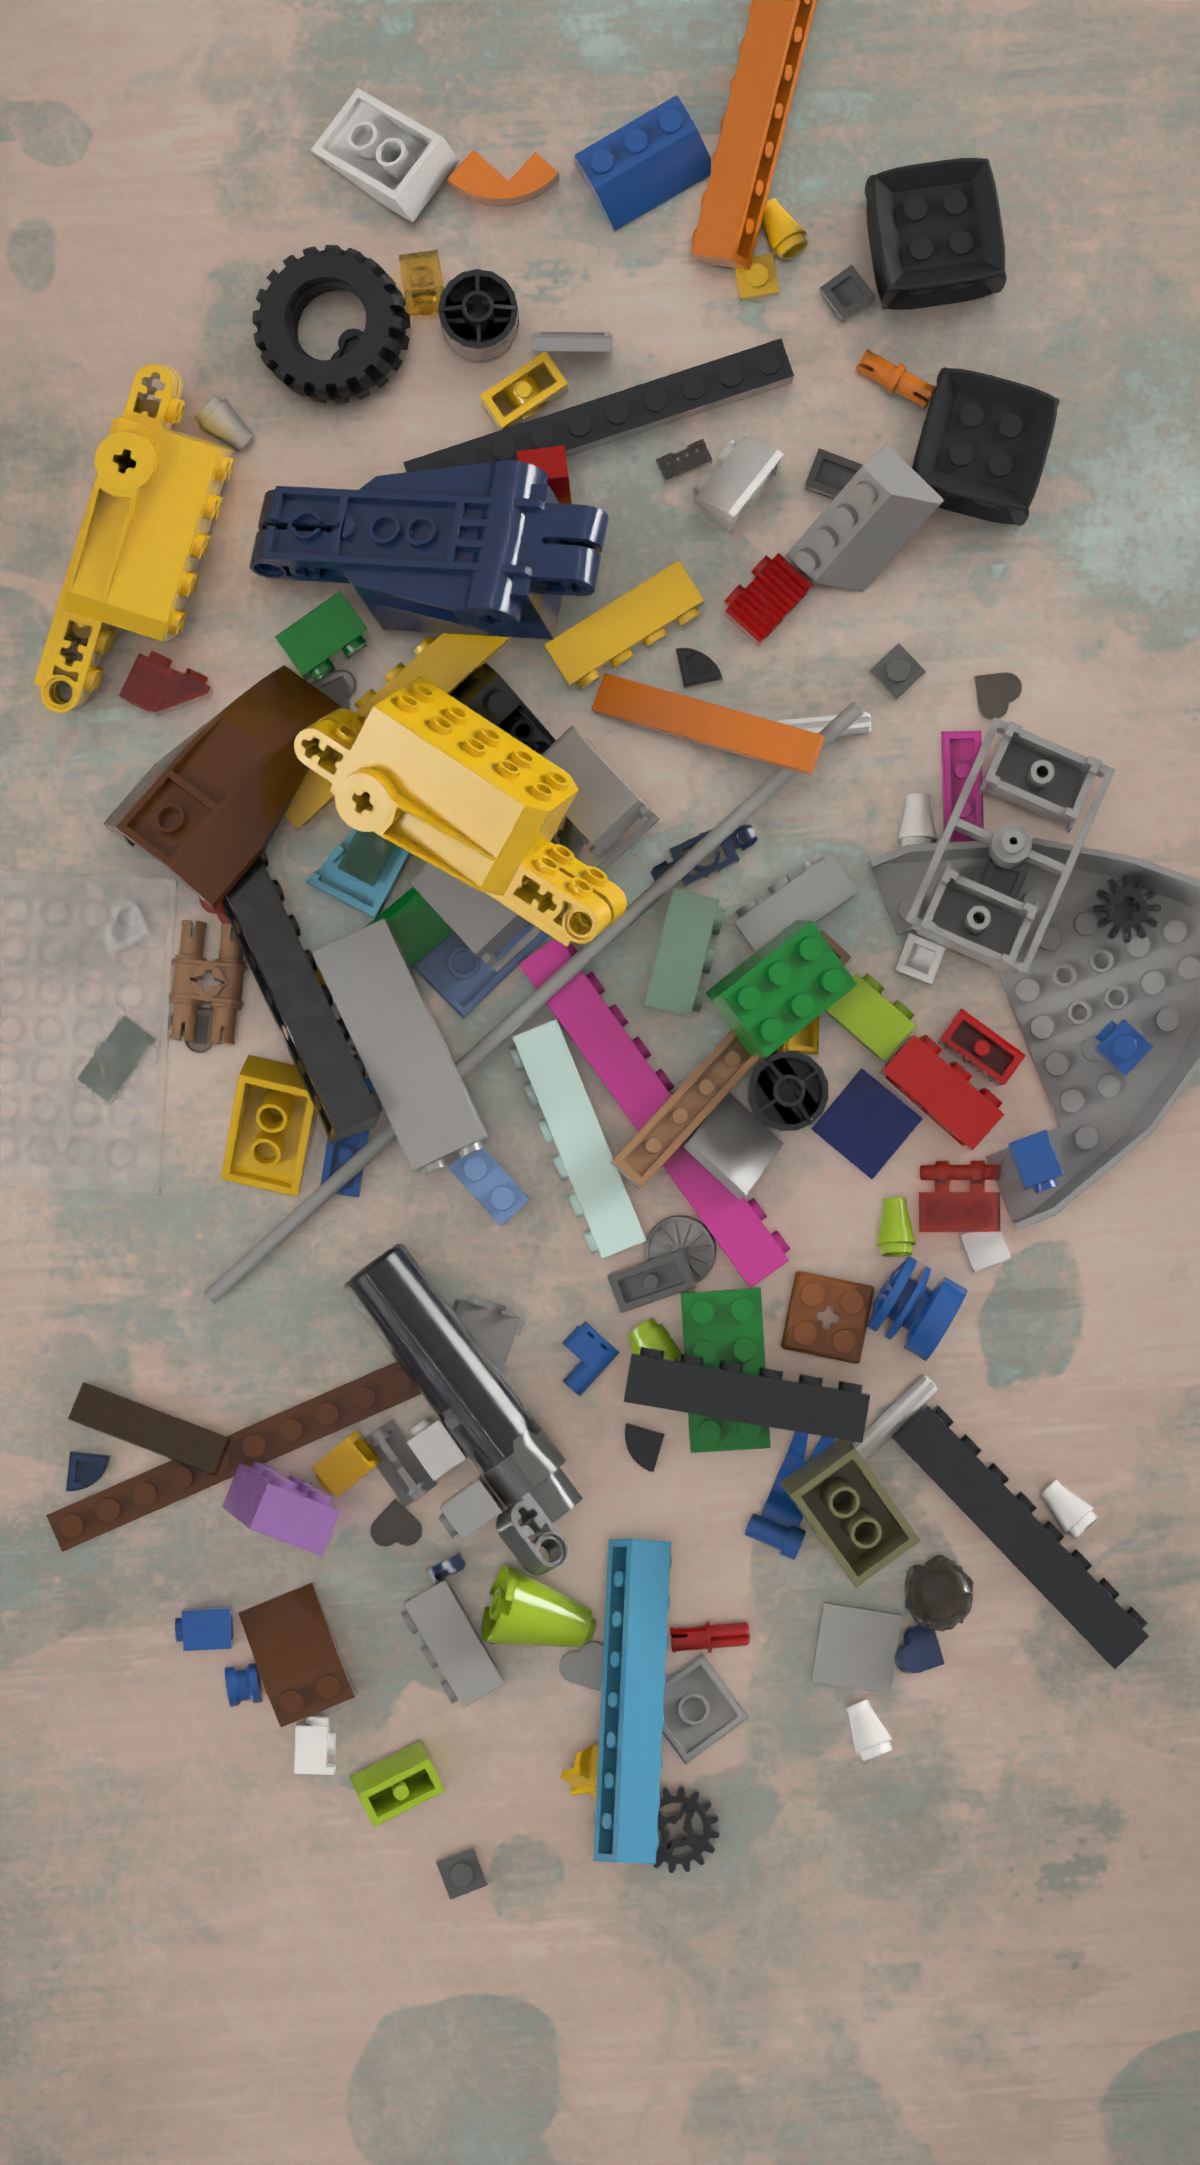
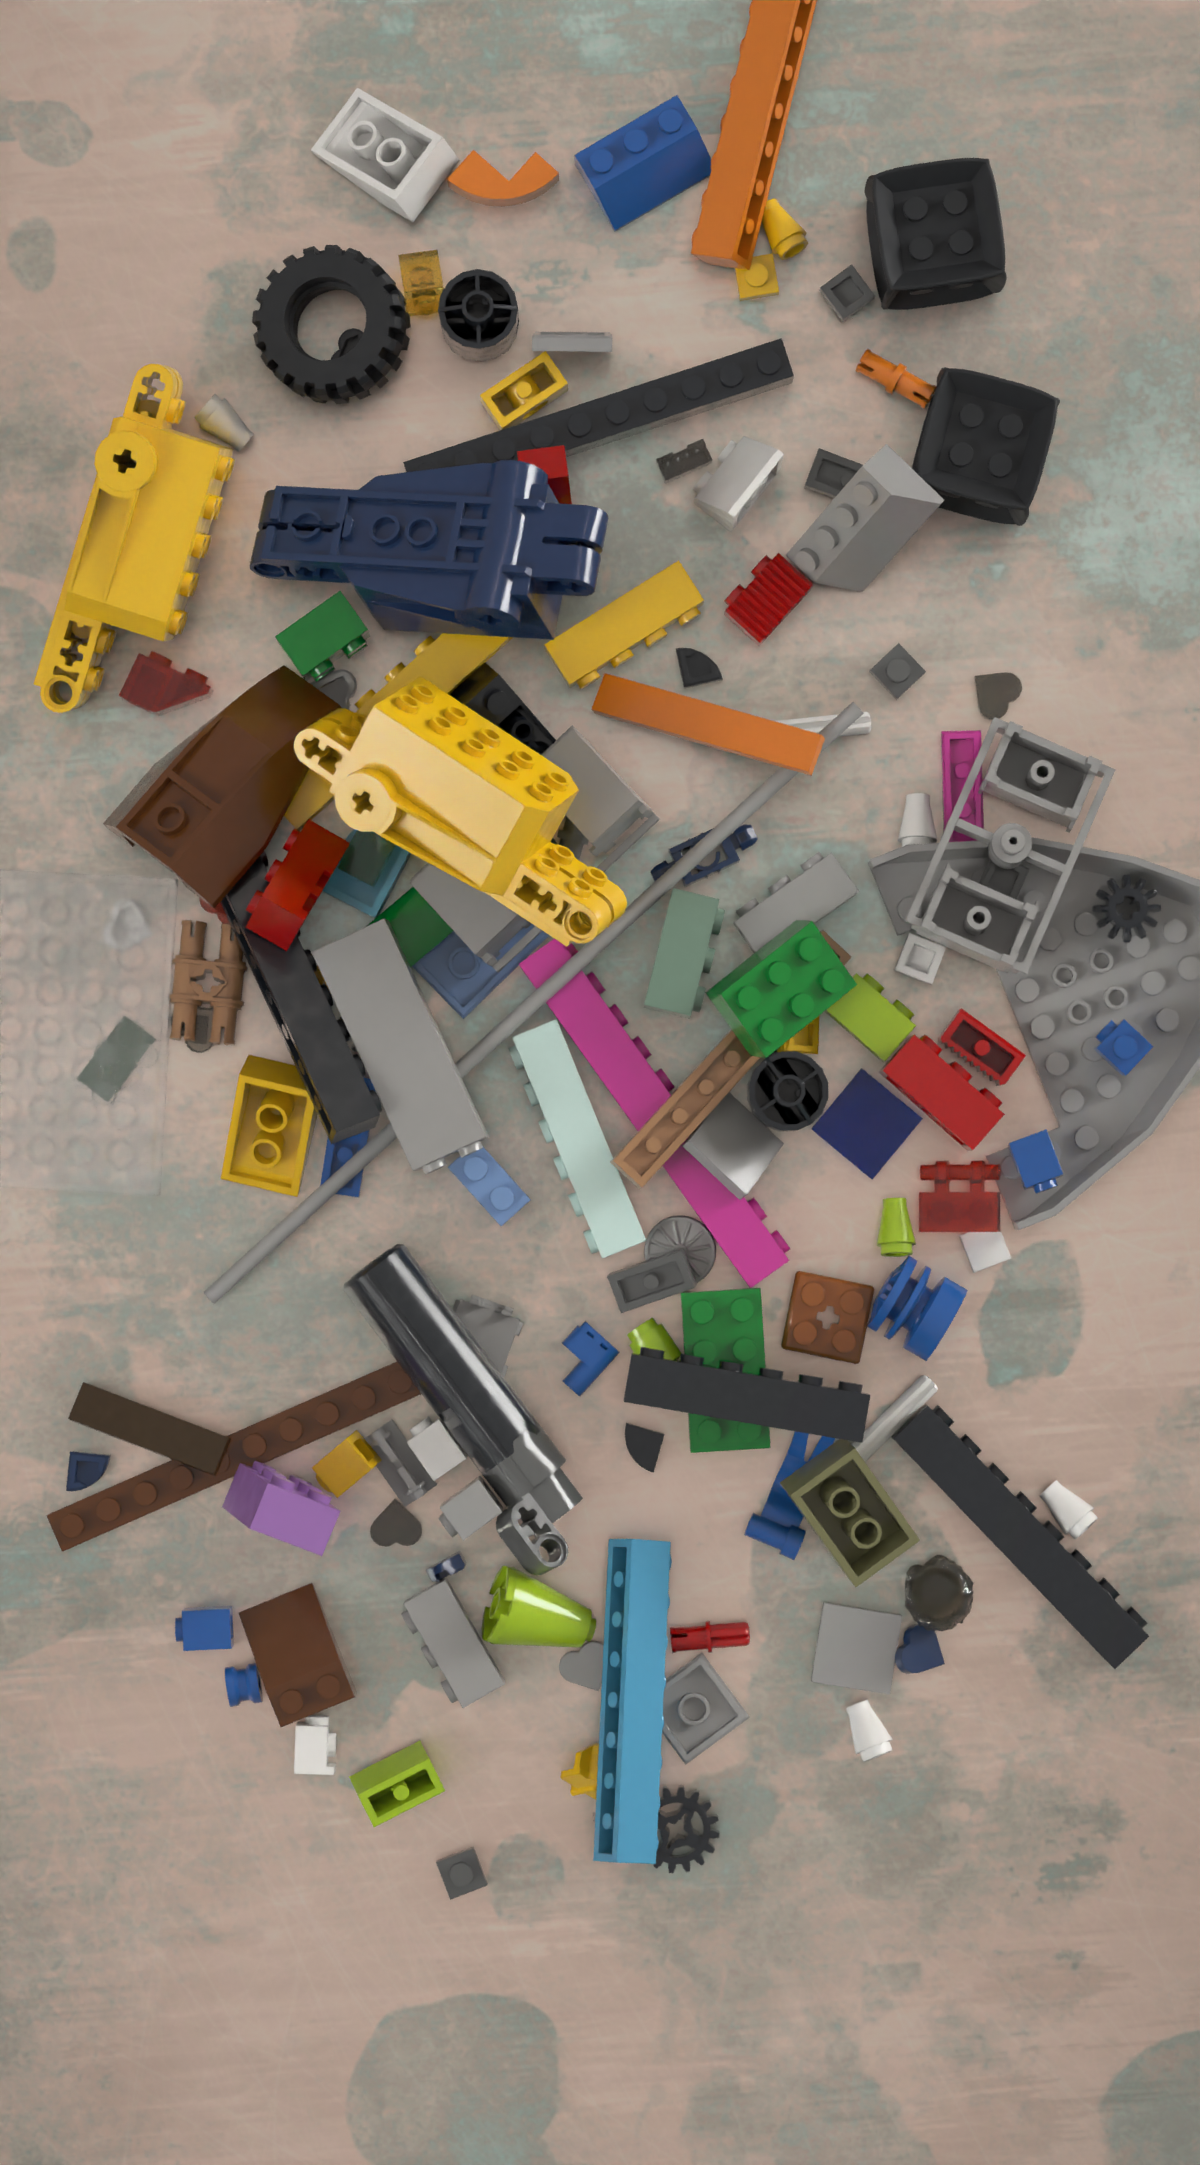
none -> red wedge [246,819,350,951]

